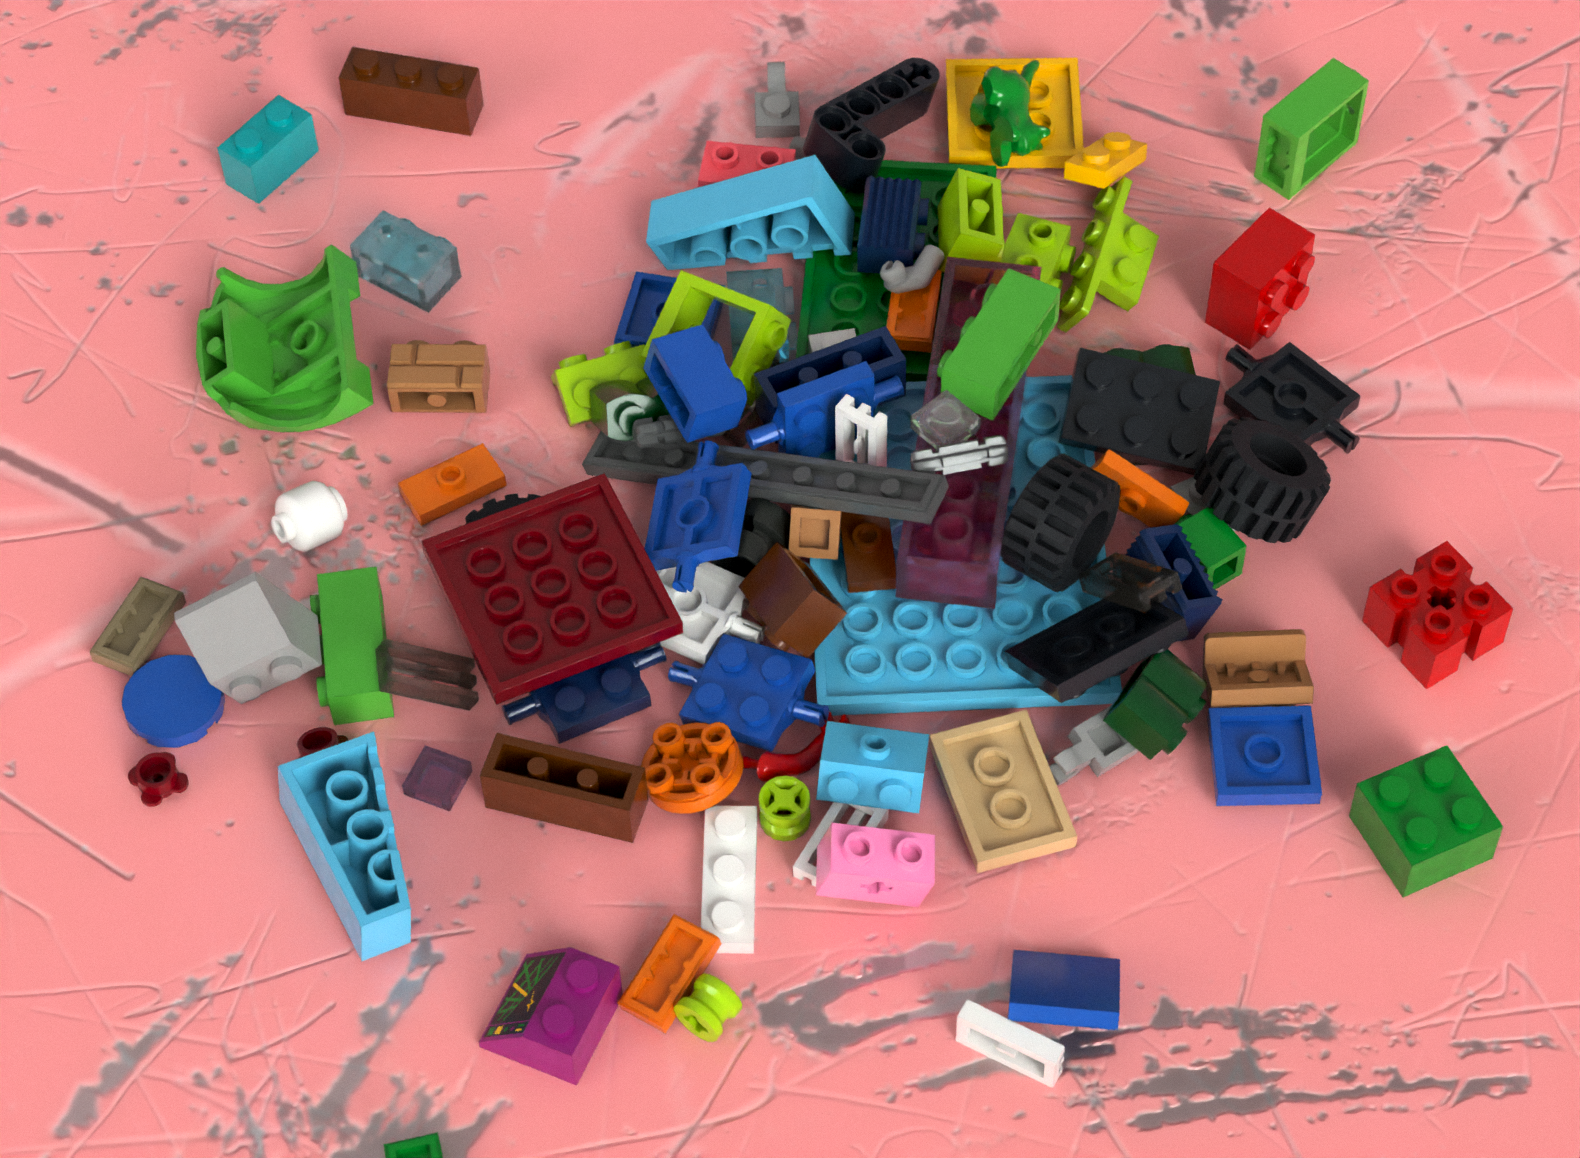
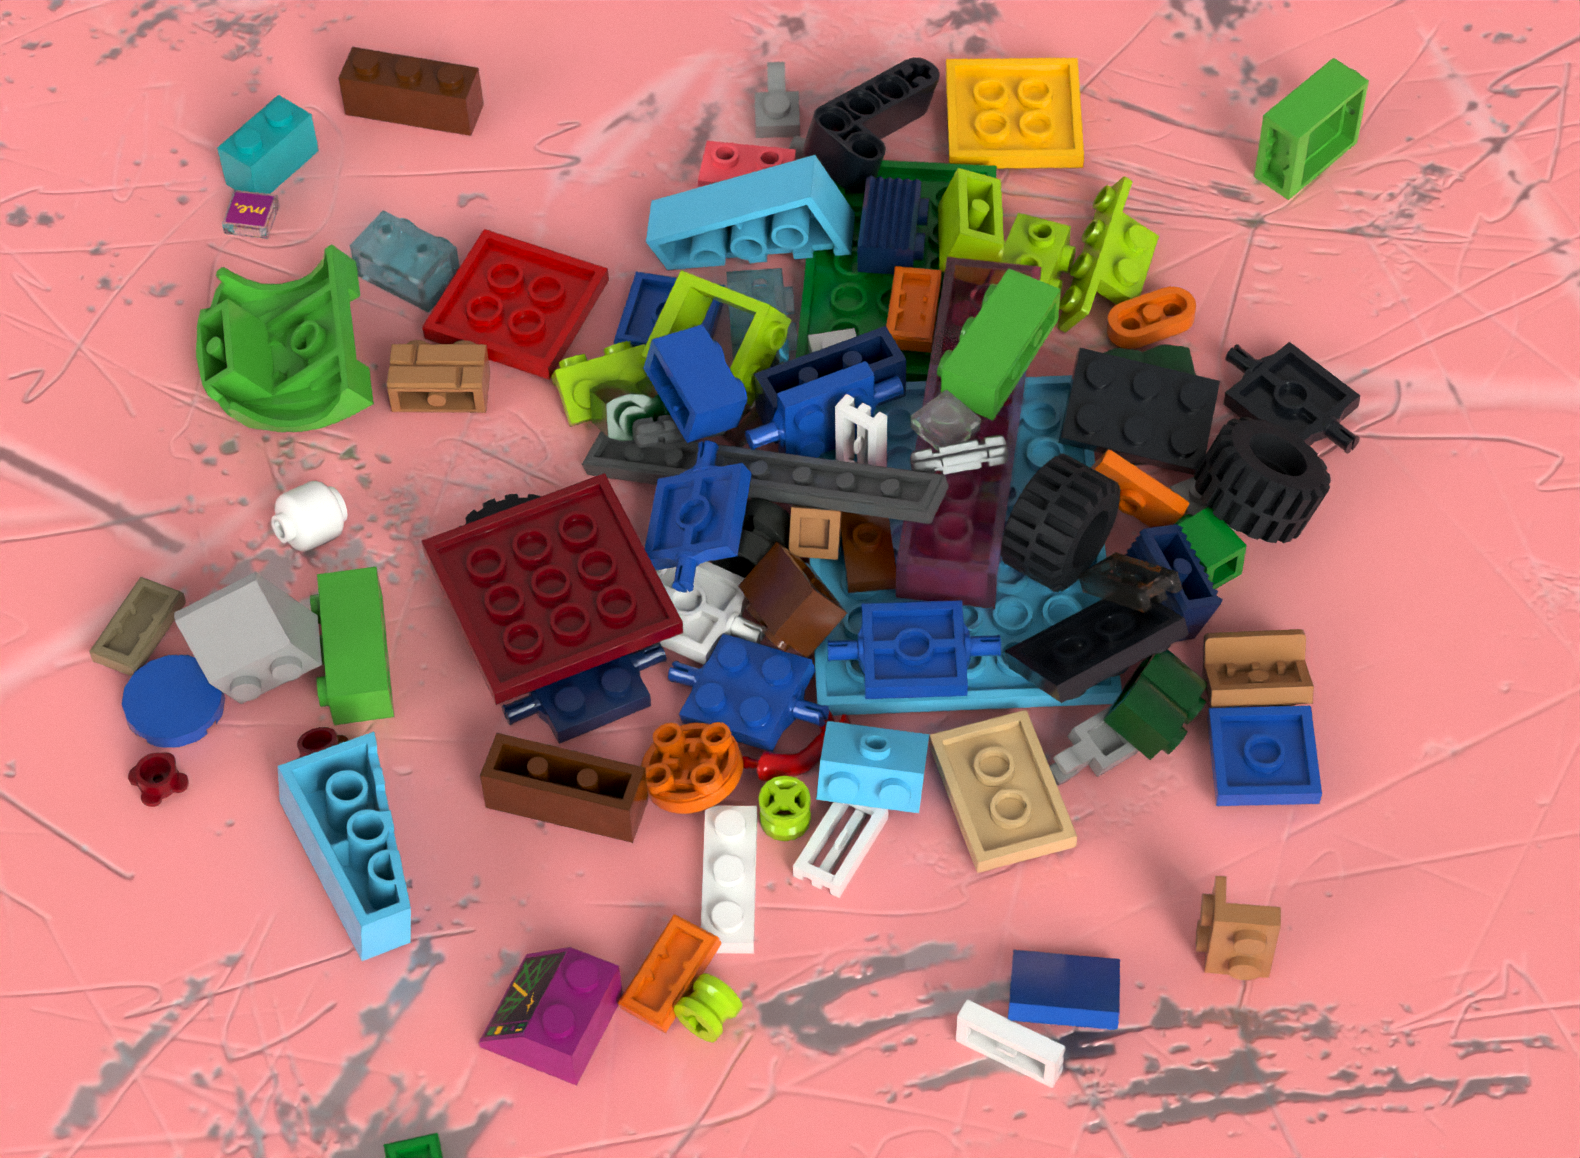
clear smoke tile [375,639,479,711] -> none
orange plate [398,443,507,526] -> none
clear purple tile [402,745,472,811] -> none
bright pink brick [816,823,935,907] -> none
light grey arm [880,245,945,294] -> none
green animal [970,60,1050,167] -> none
yellow plate [1064,132,1147,189] -> none
red brick [1205,207,1315,350] -> none
green brick [1349,745,1503,897] -> none
red brick [1362,541,1513,689] -> none
none -> tile [222,190,280,239]
none -> red plate [422,229,609,380]
none -> blue plate [827,600,1001,699]
none -> orange plate [1107,286,1196,349]
none -> medium nougat bracket [1196,875,1281,980]

